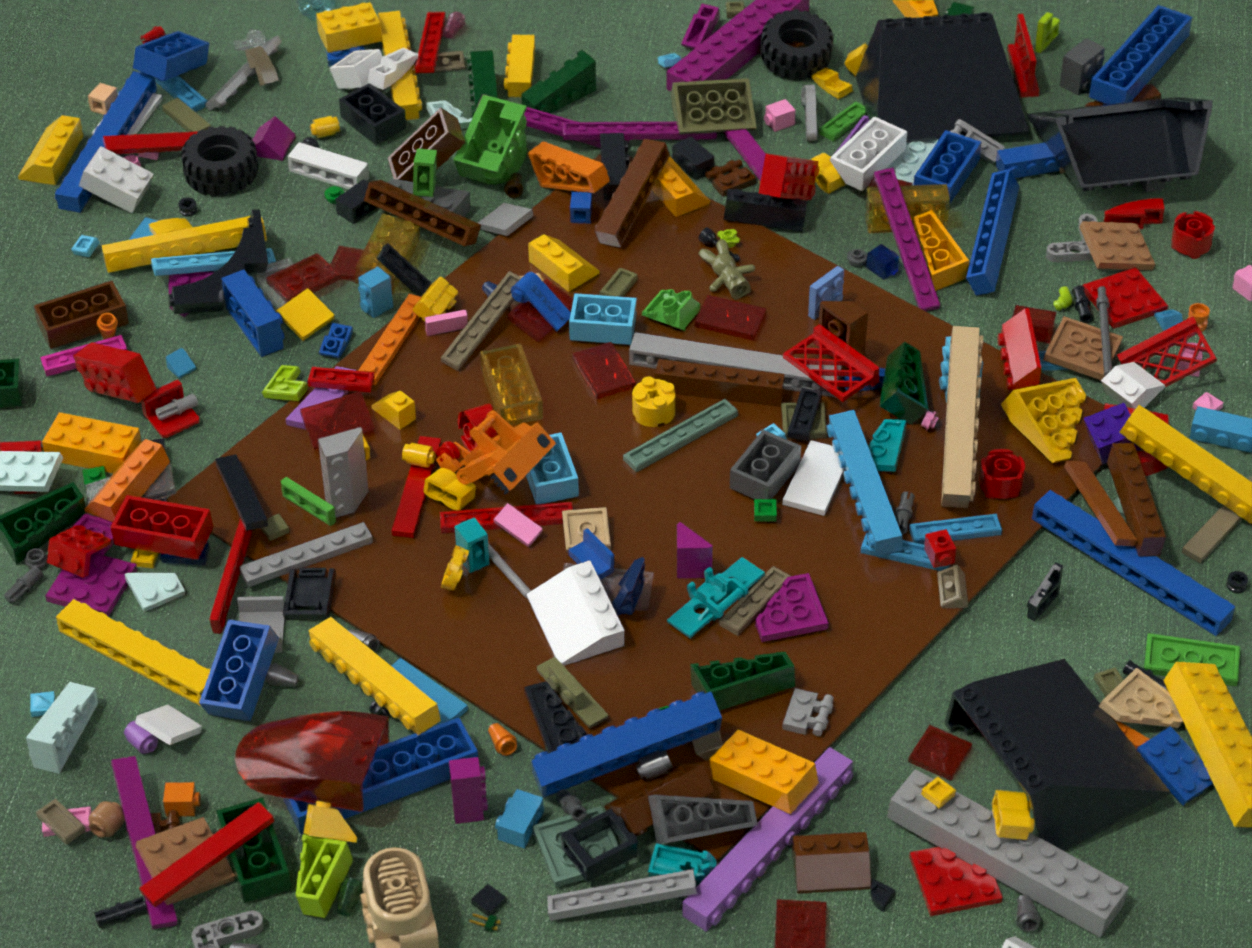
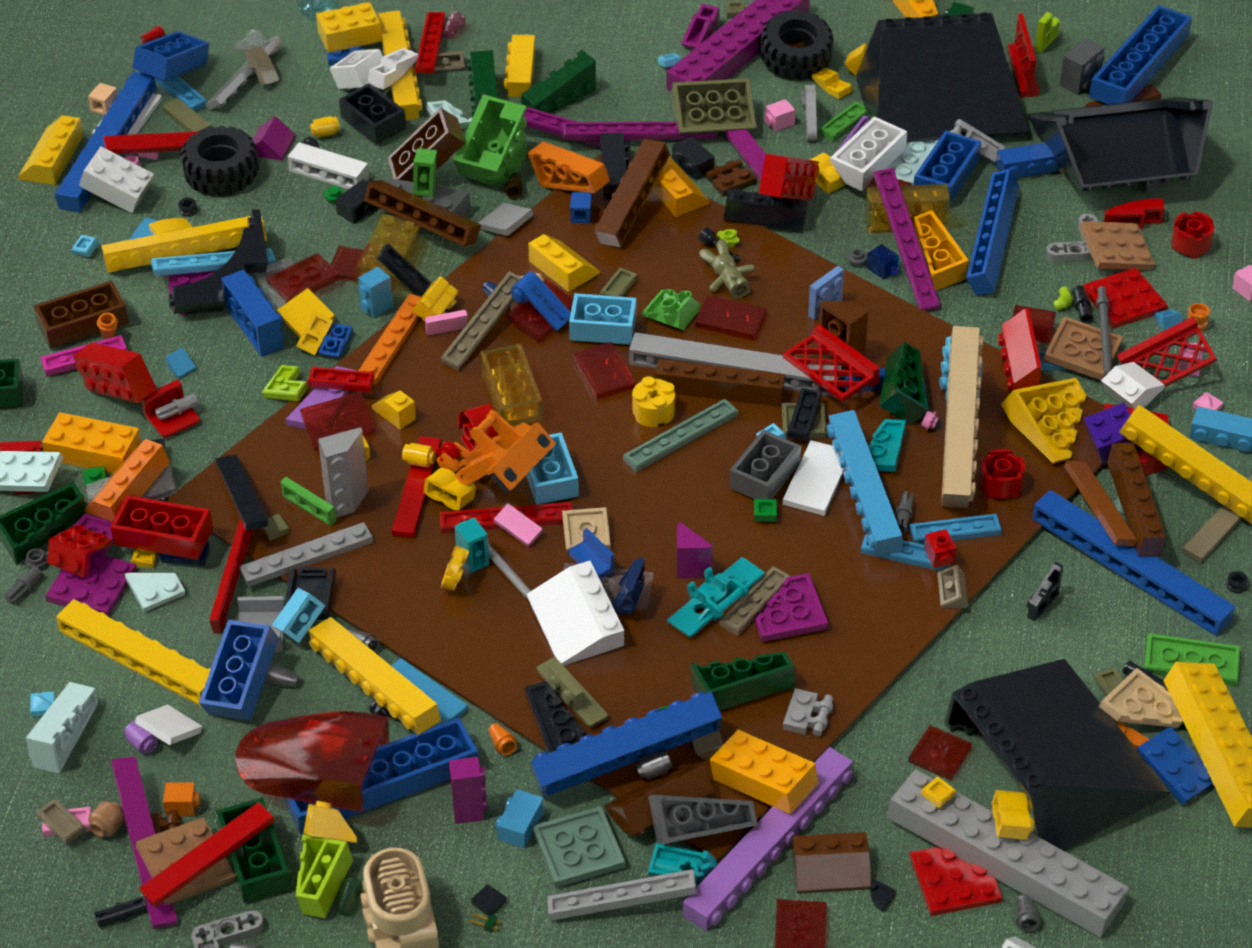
dark grey pin [556,789,586,821] -> none
black window [561,809,639,882] -> none
none -> medium azure brick [272,588,325,643]
none -> yellow slope [296,311,333,356]

